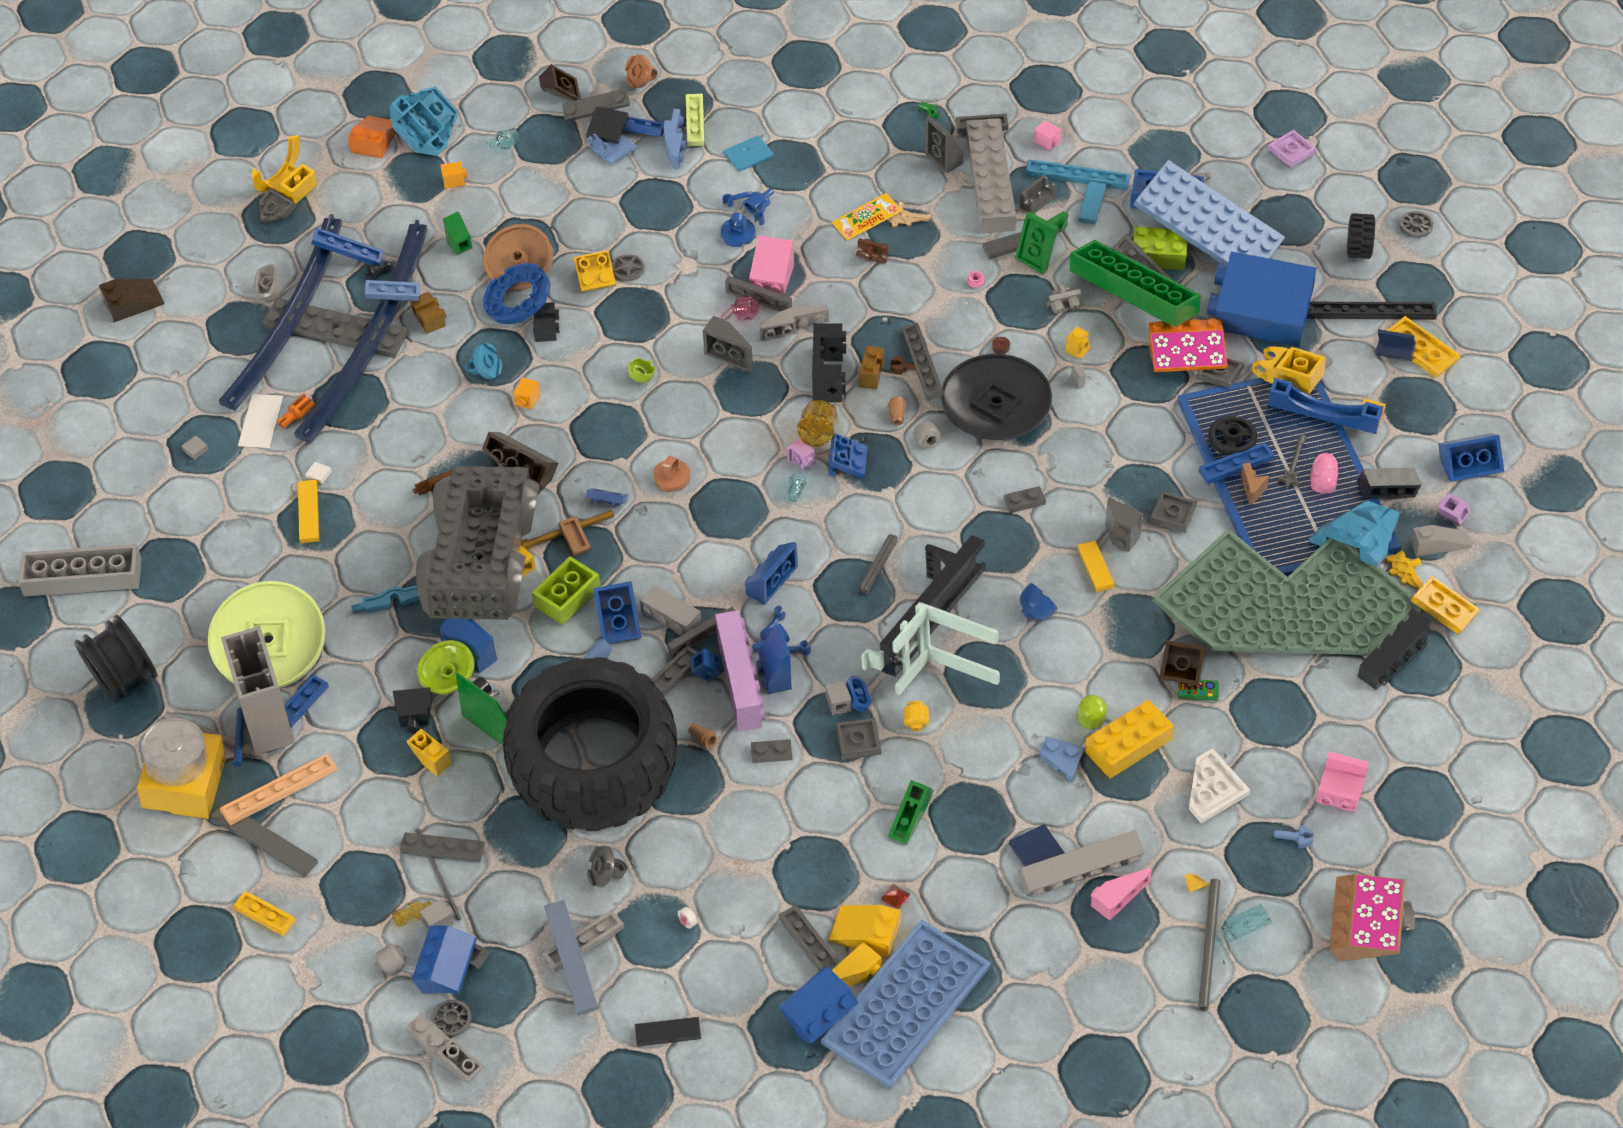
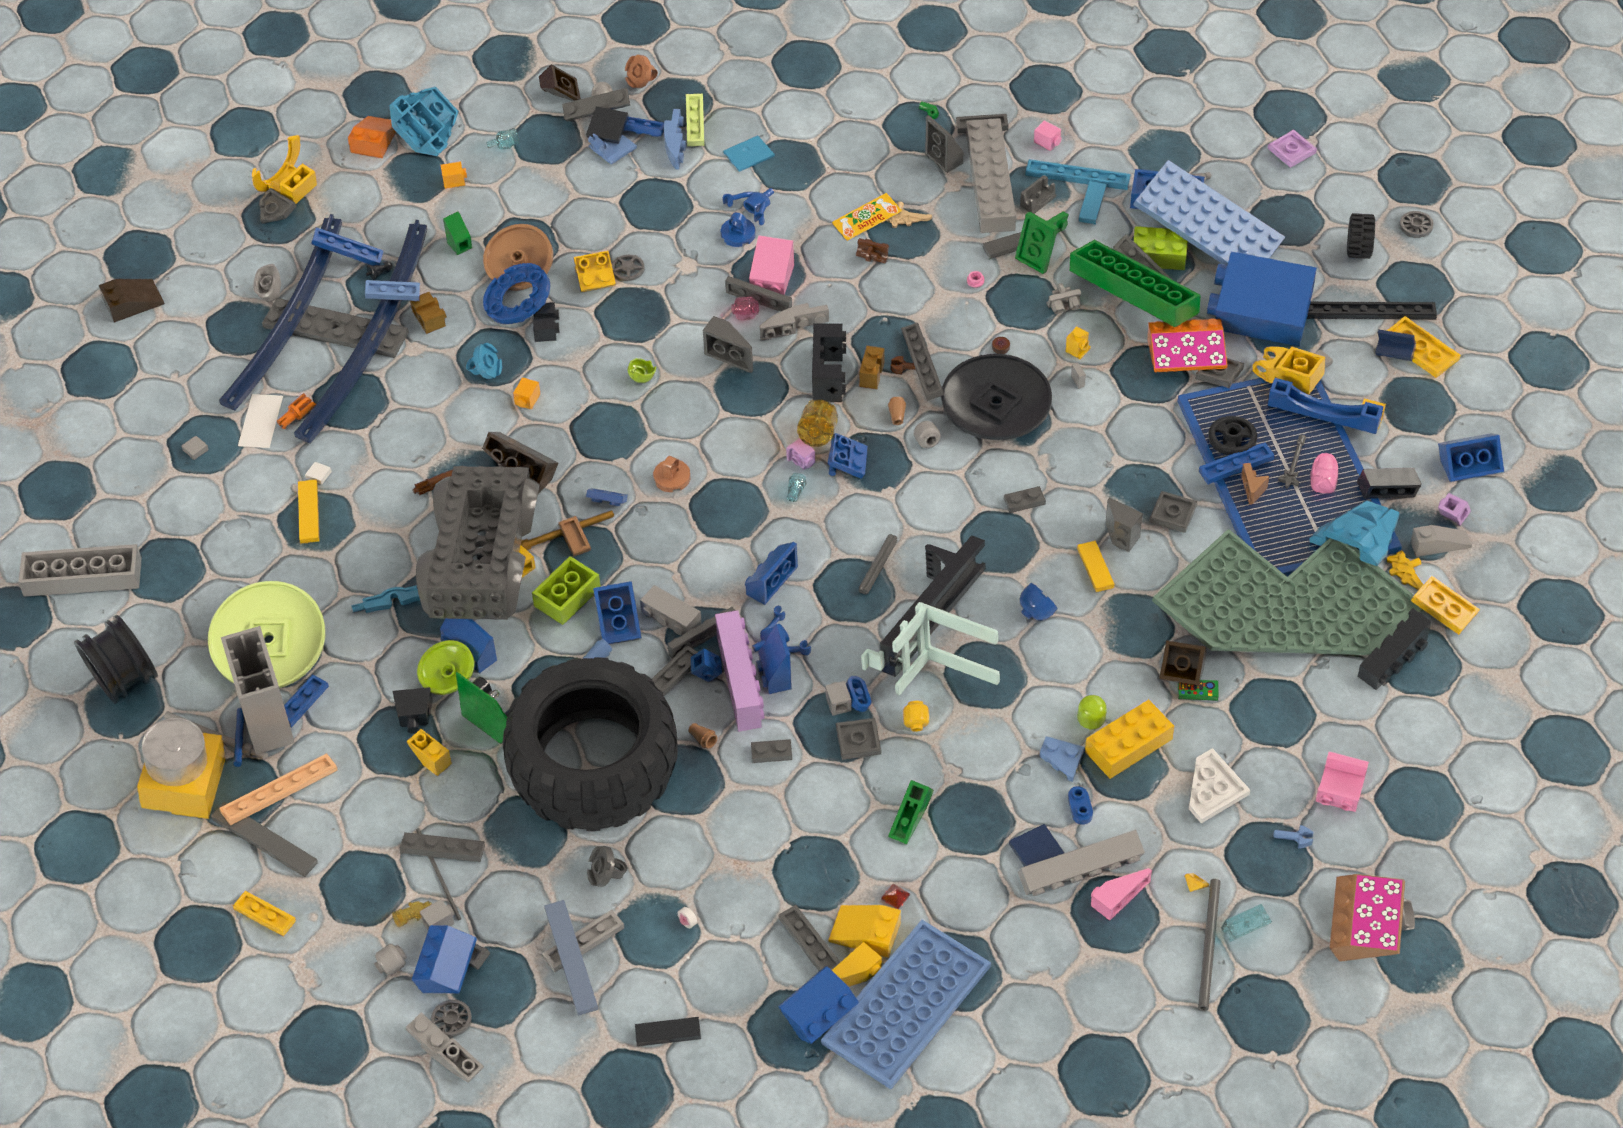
none -> blue plate [1068,786,1093,825]

